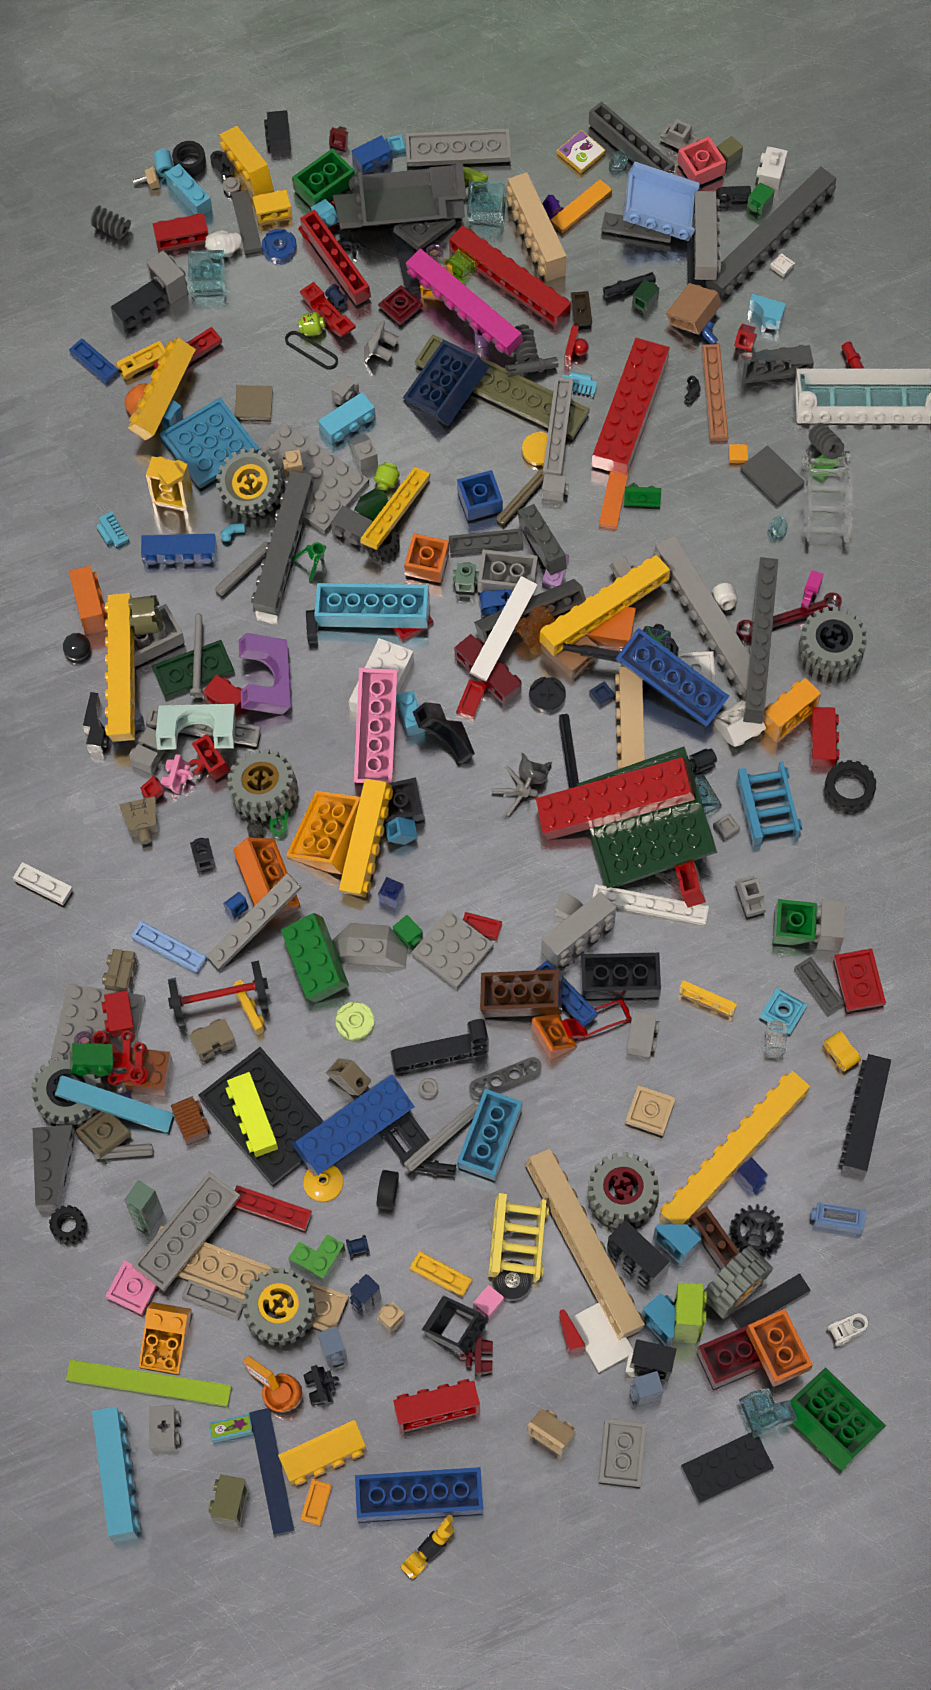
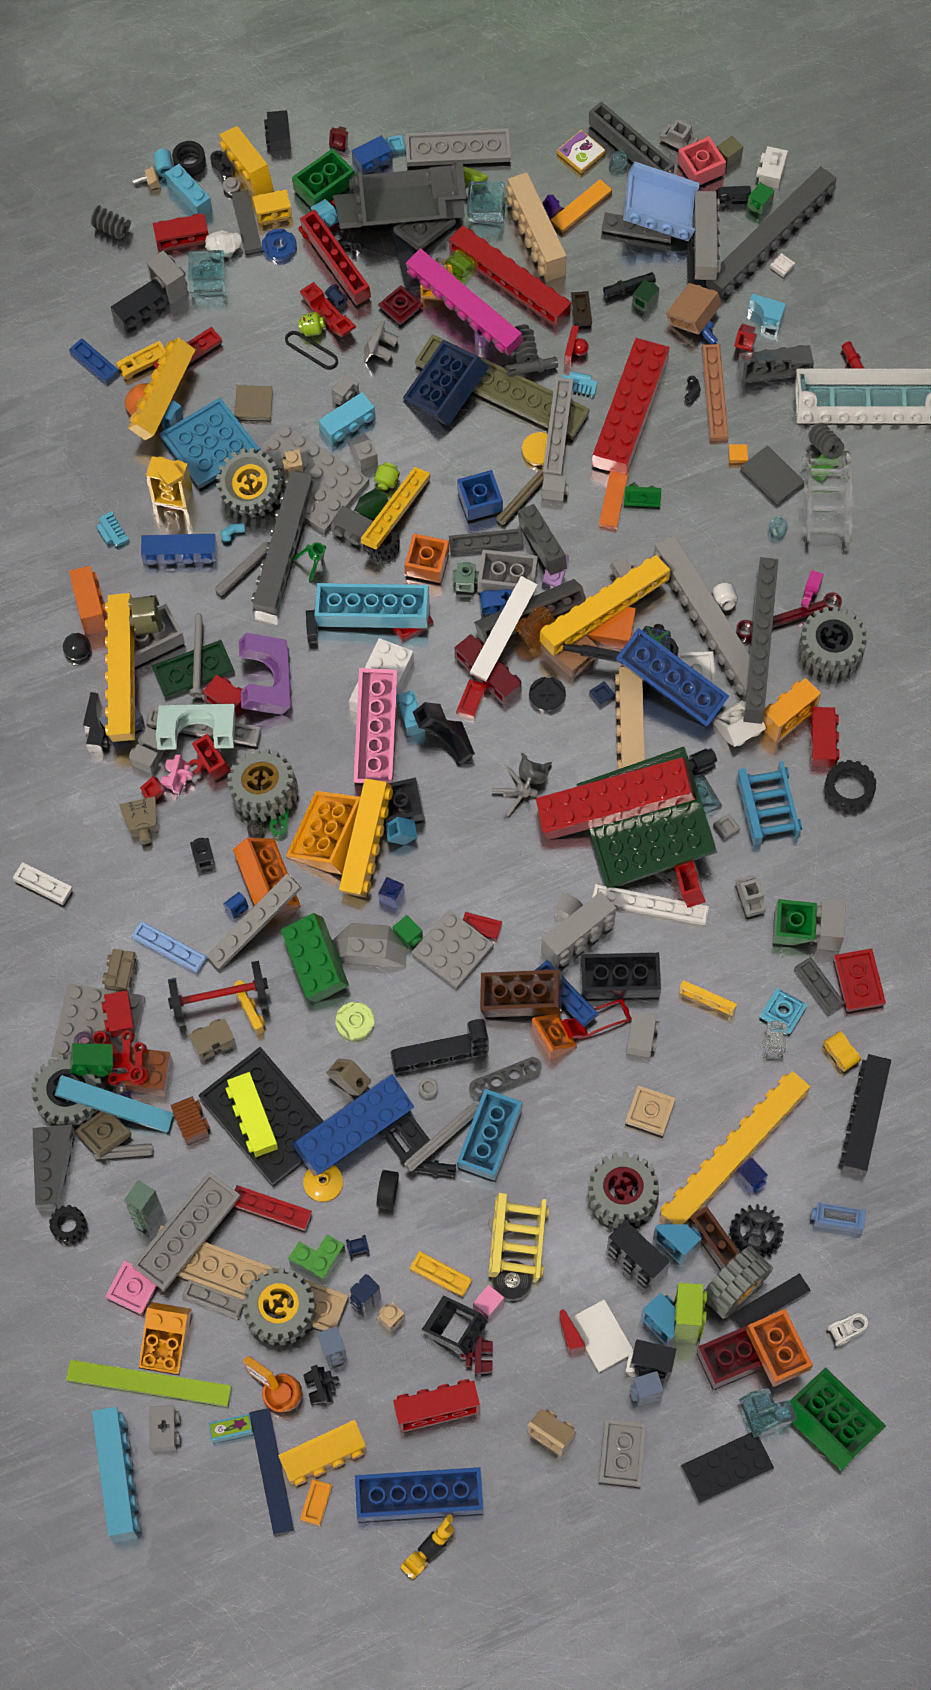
olive brick [208,1474,248,1528] -> none
tile [426,244,444,260] -> none
tan brick [525,1149,645,1340] -> none
black axle [559,714,579,789] -> none

